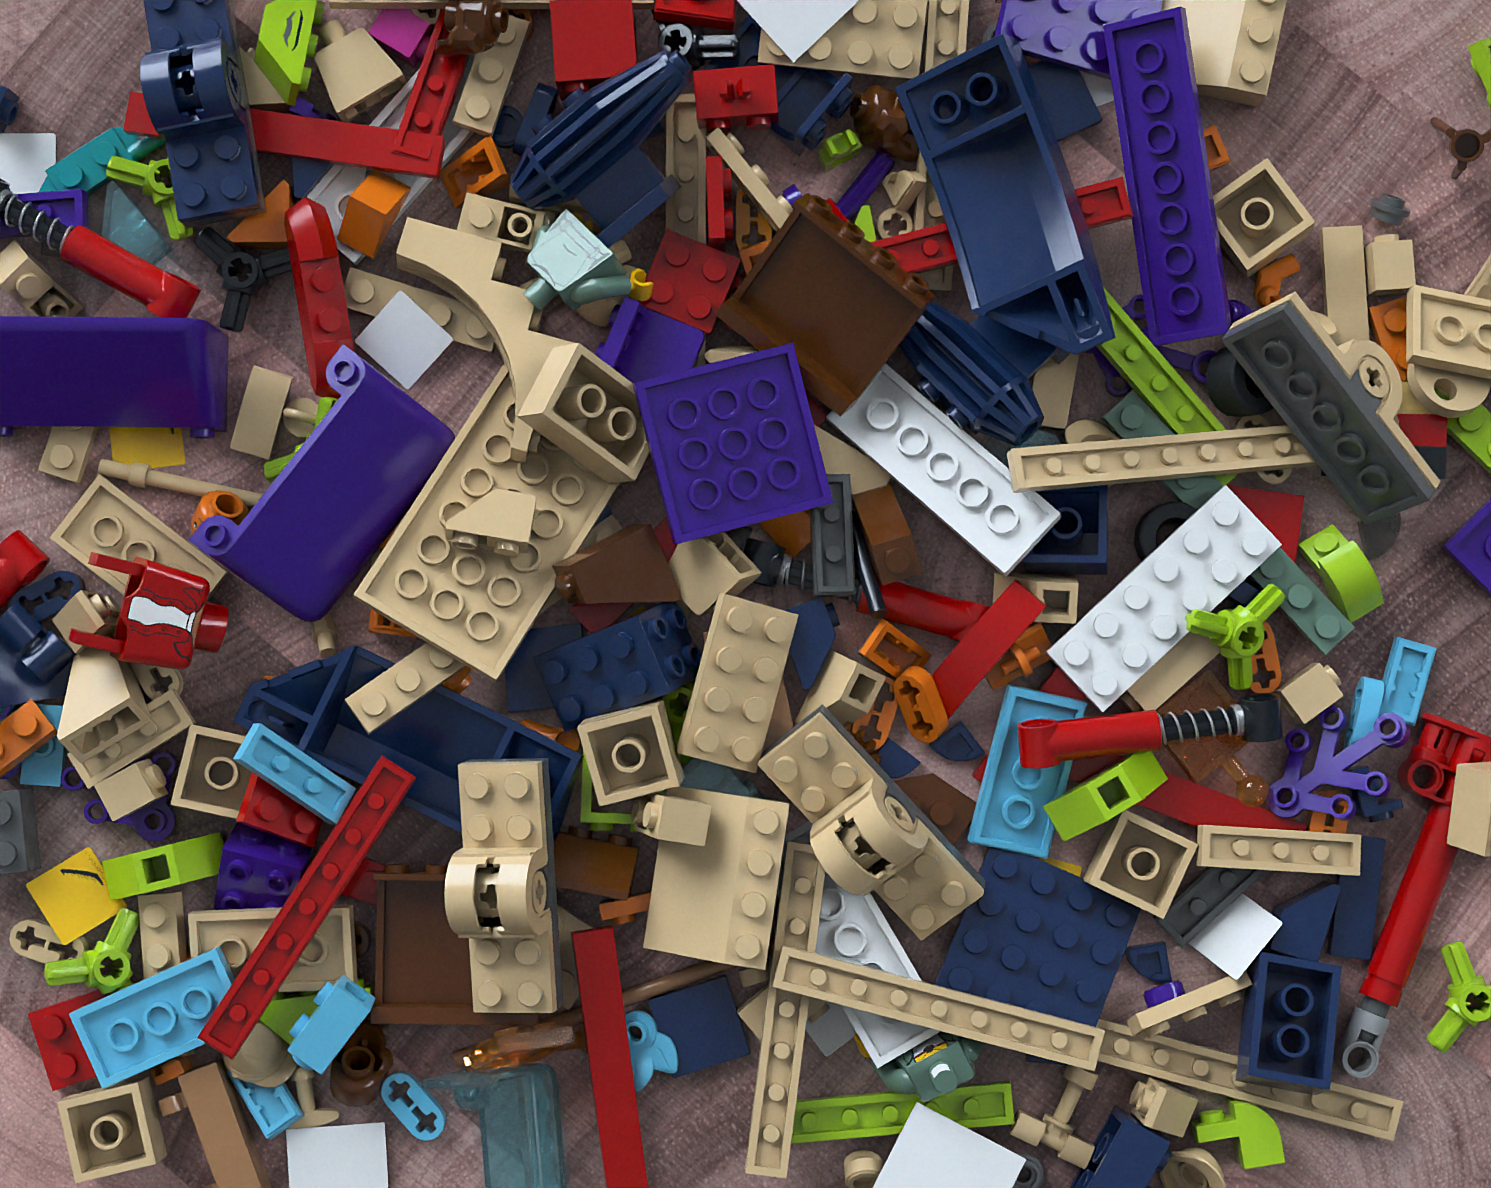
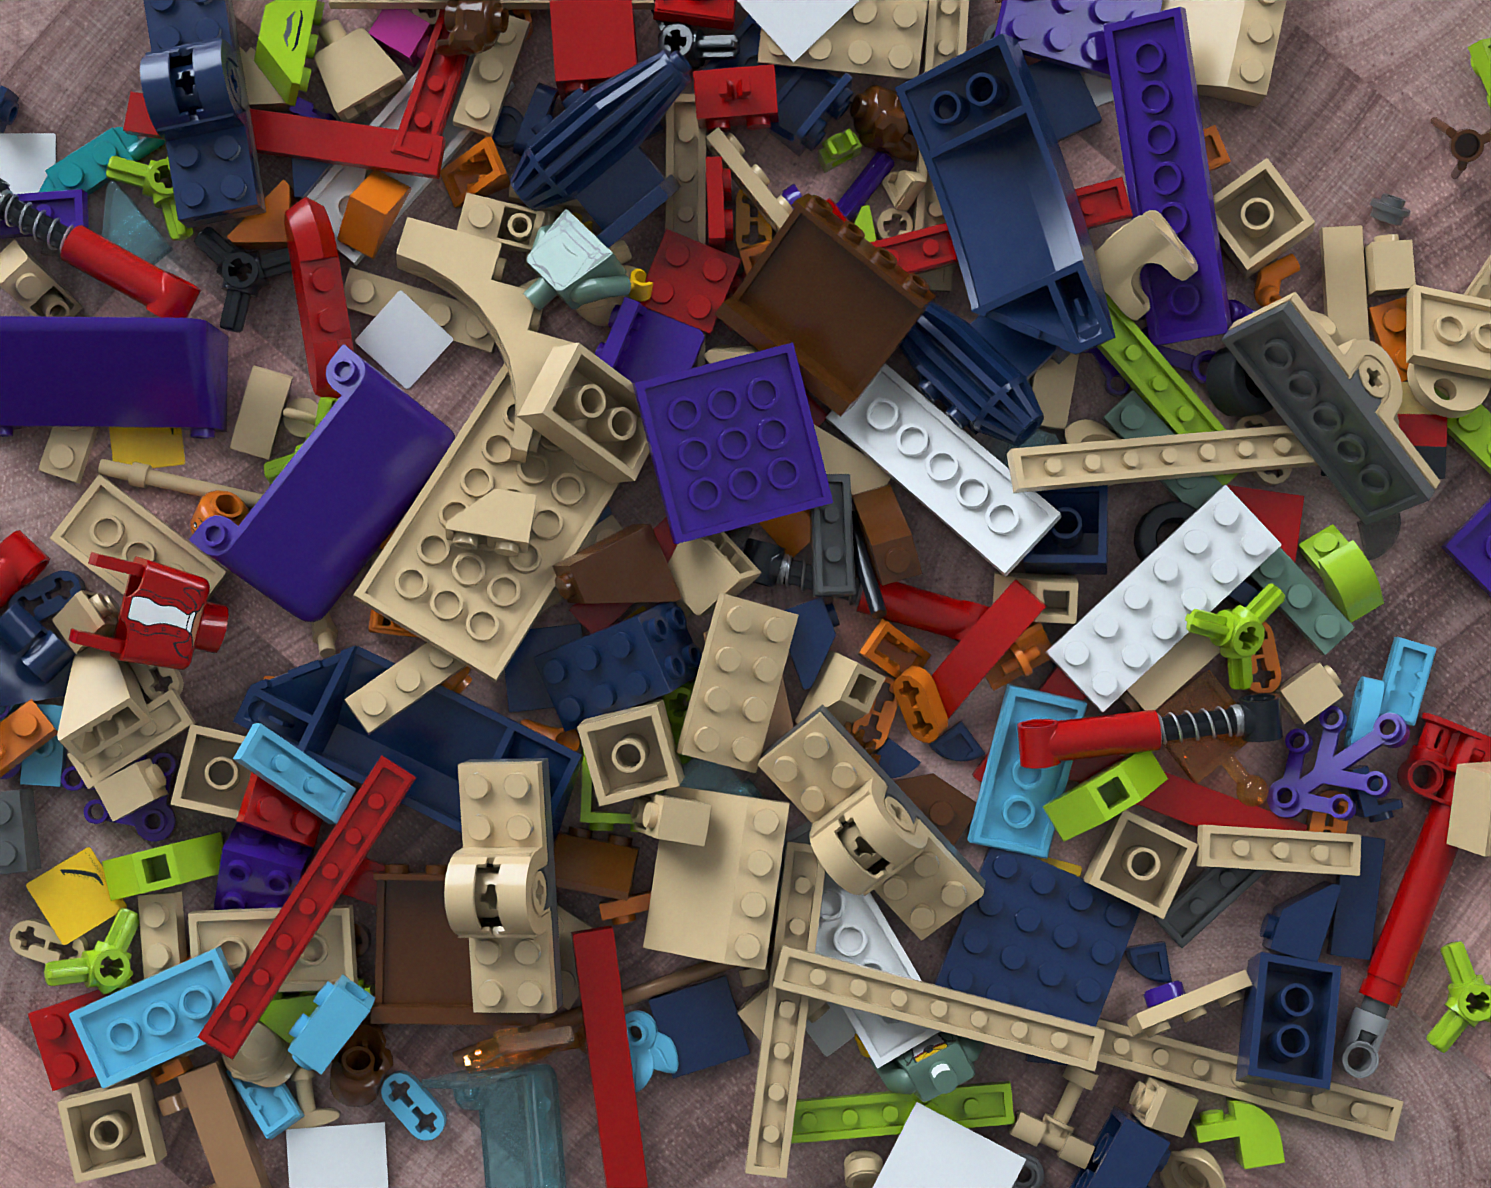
white sticker [1188,894,1282,980] -> none
none -> tan piece [1095,210,1198,320]

